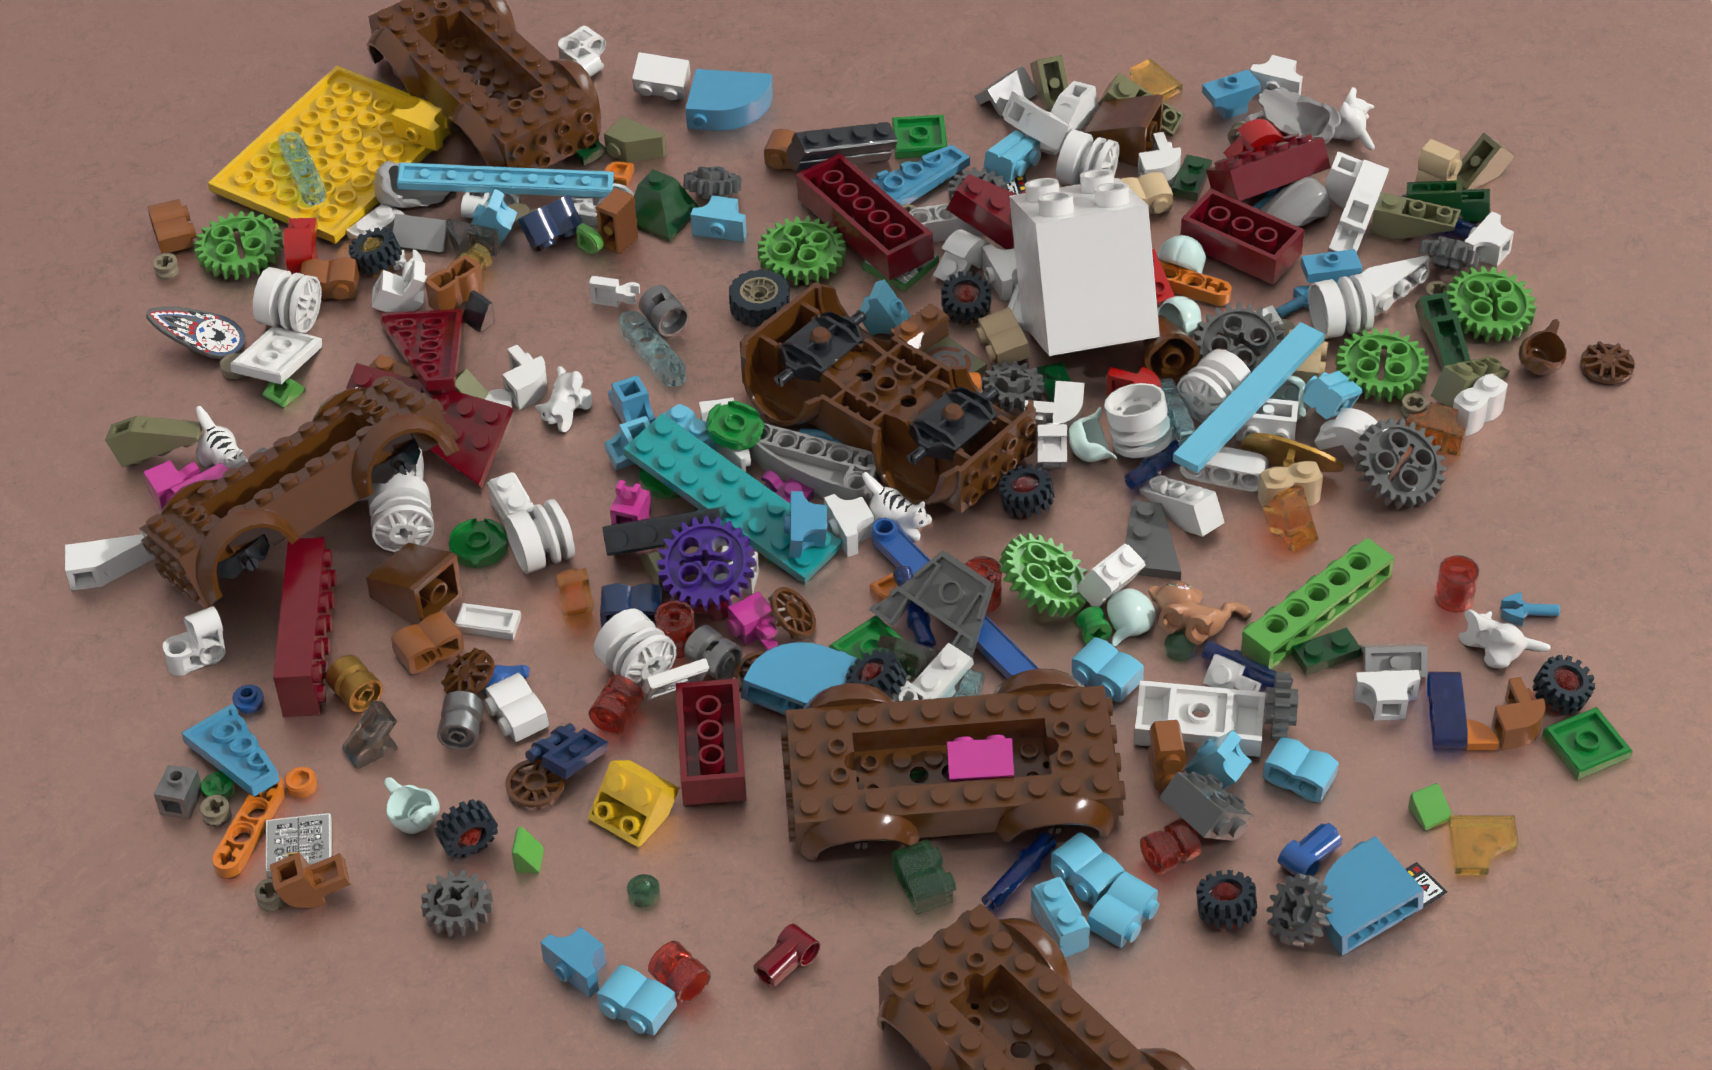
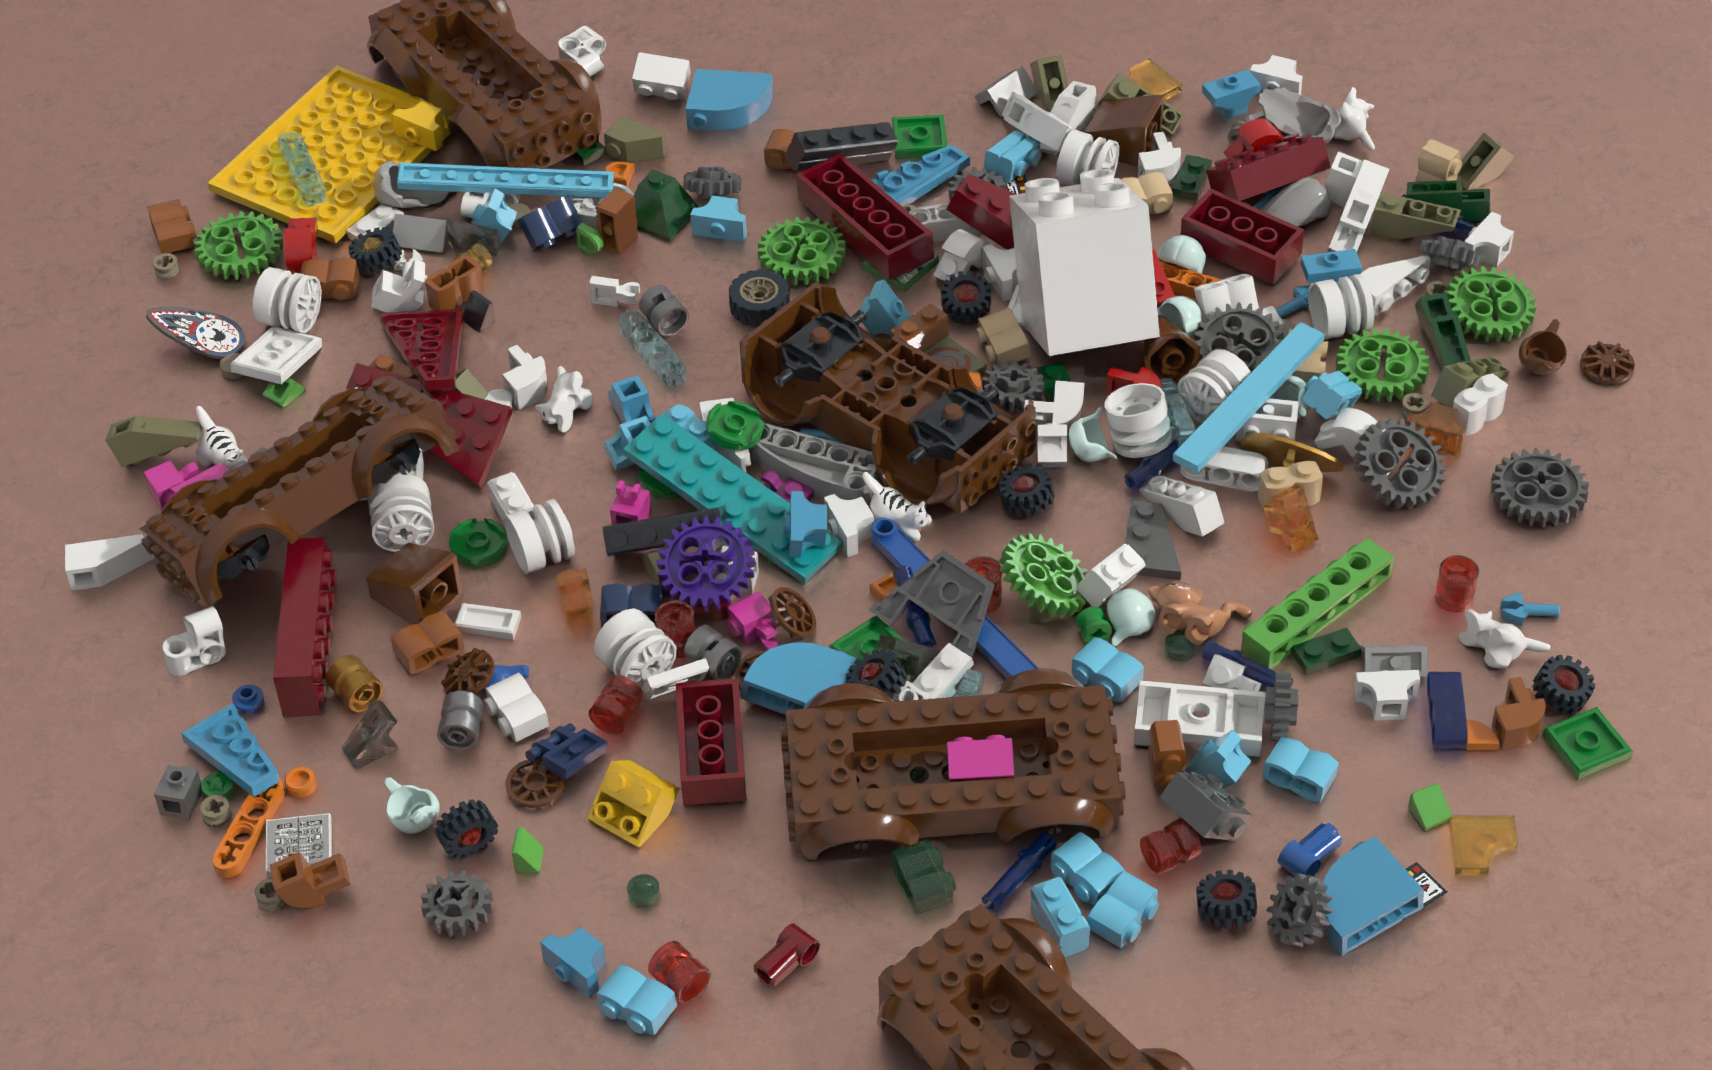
none -> white brick [1194,274,1259,323]
none -> dark grey gear [1490,448,1589,527]

